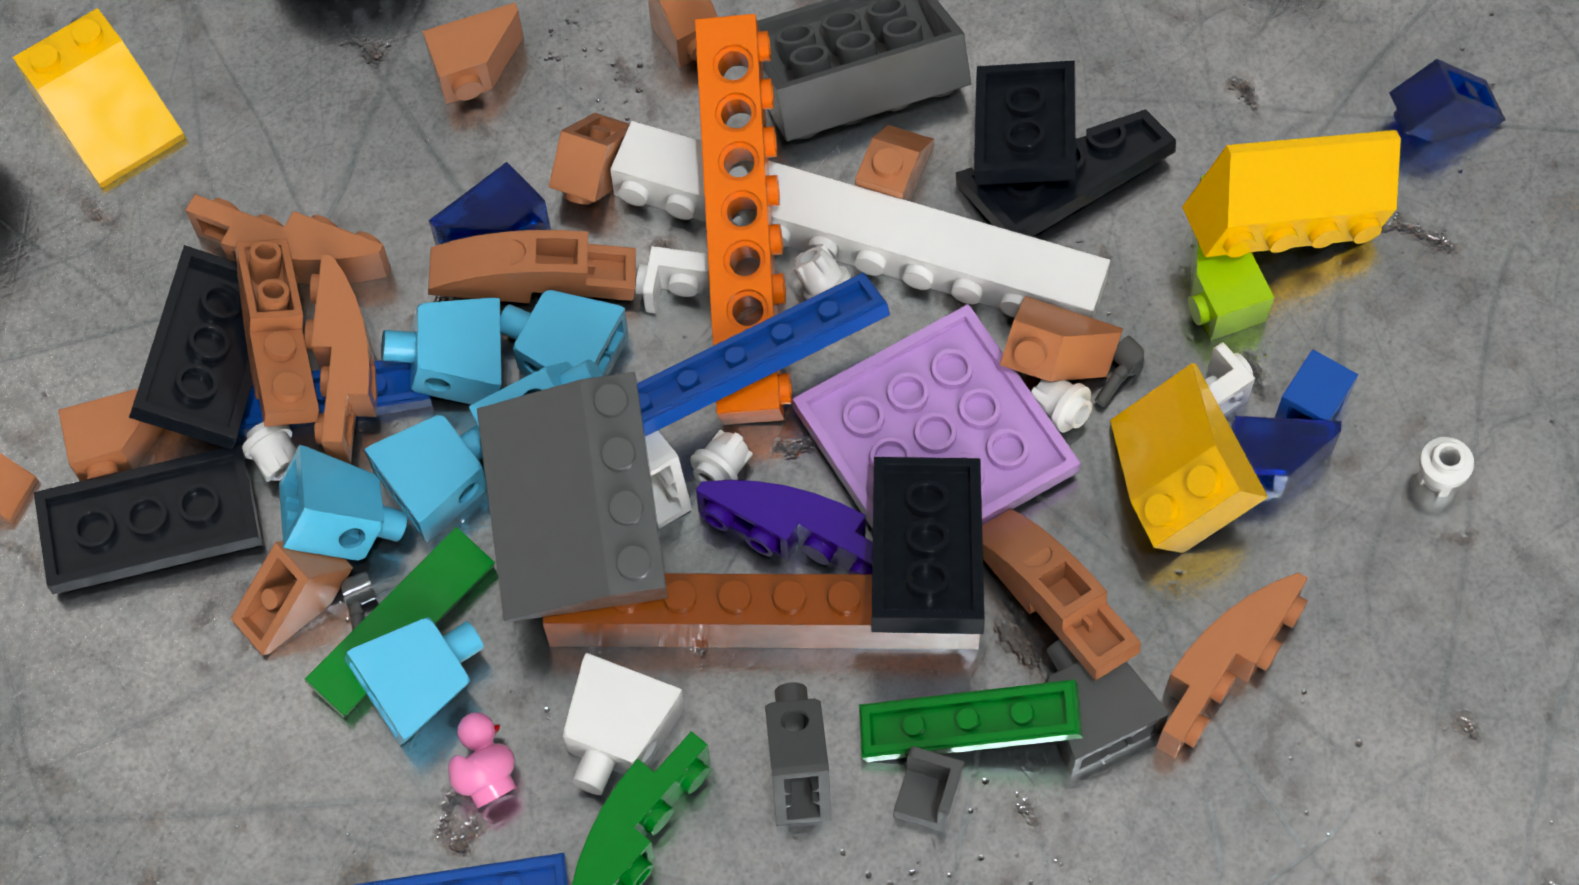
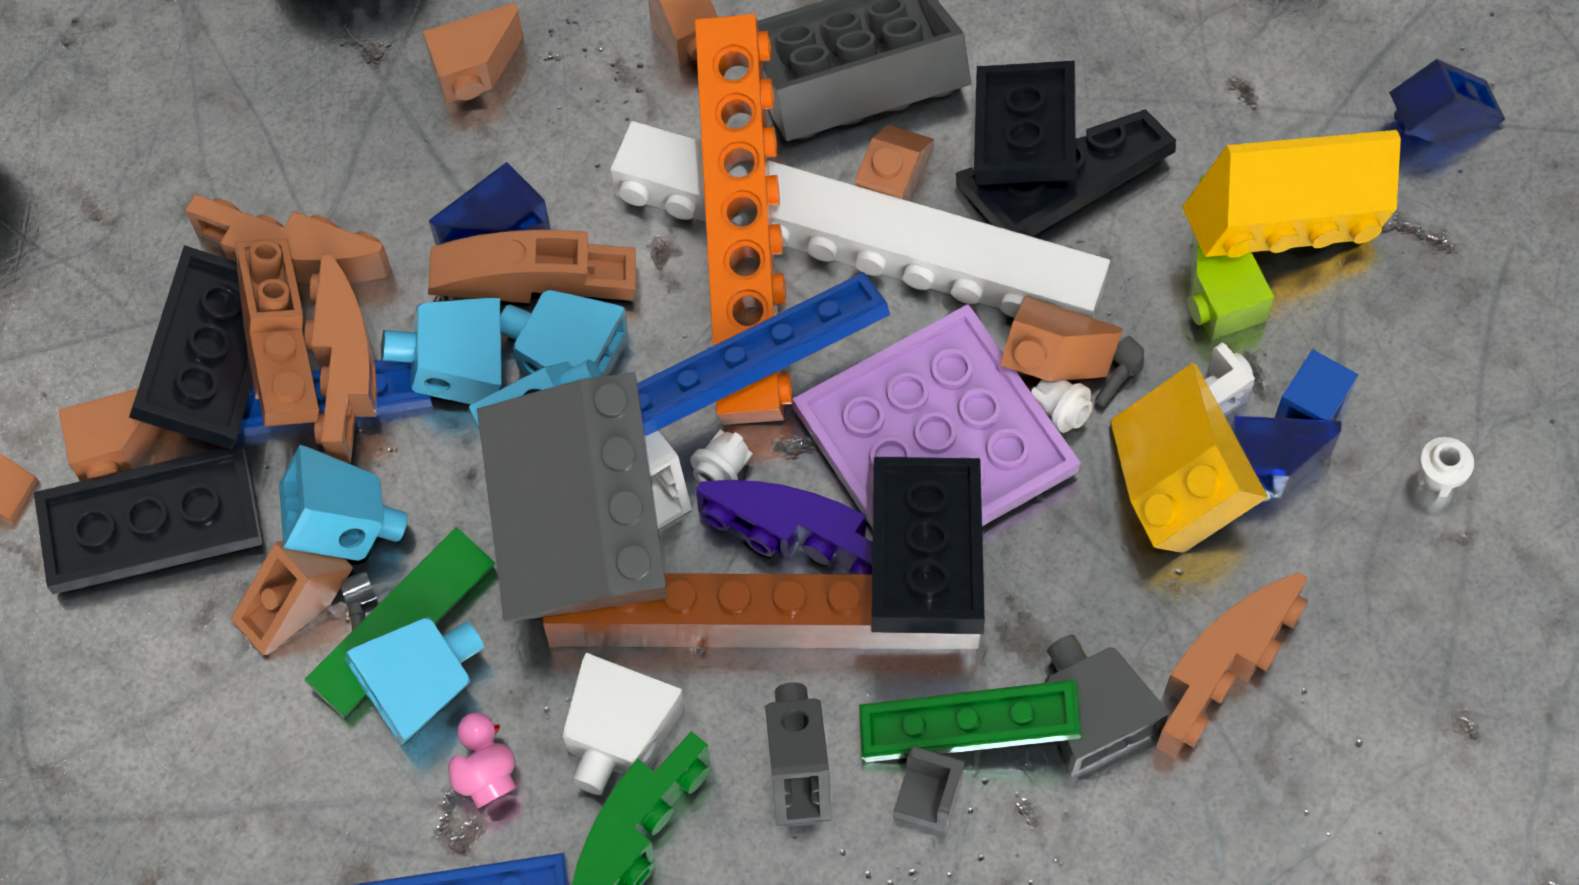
yellow slope [12,8,186,189] -> none
white hose [242,422,297,482] -> none
medium azure torso [364,415,487,544] -> none
nougat slope [549,113,630,204] -> none
white bracket [636,246,710,314] -> none
white hose [793,244,851,300] -> none
nougat slope [982,509,1141,681] -> none

